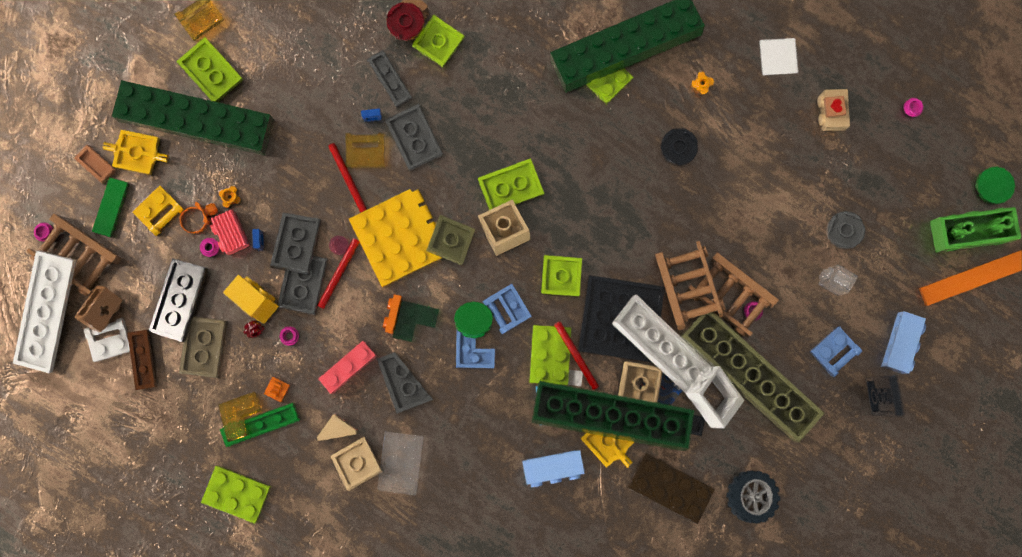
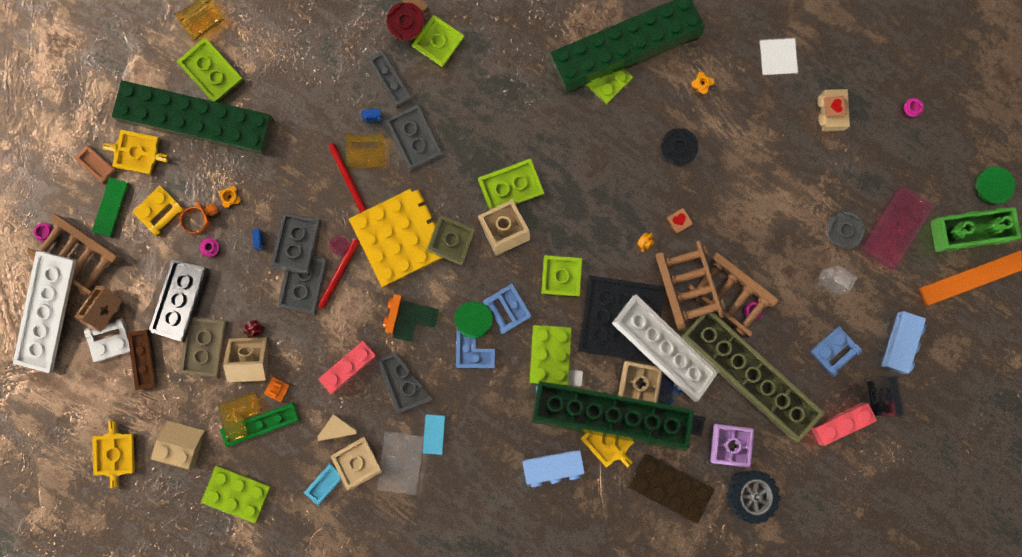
coral brick [210,209,250,255] -> none
yellow brick [223,275,279,324] -> none
dark pink plate [280,326,299,346] -> none
red bar [554,321,599,390] -> none
white window [686,366,745,428] -> none
none -> yellow plate [92,421,135,488]
none -> tan slope [151,420,205,469]
none -> tan slope [223,337,268,382]
none -> medium azure tile [304,463,342,506]
none -> medium azure tile [423,414,445,455]
none -> light orange plate [637,233,655,252]
none -> nougat tile [666,208,693,234]
none -> lavender brick [710,424,754,467]
none -> coral brick [811,403,877,446]
none -> clear pink plate [860,185,934,270]

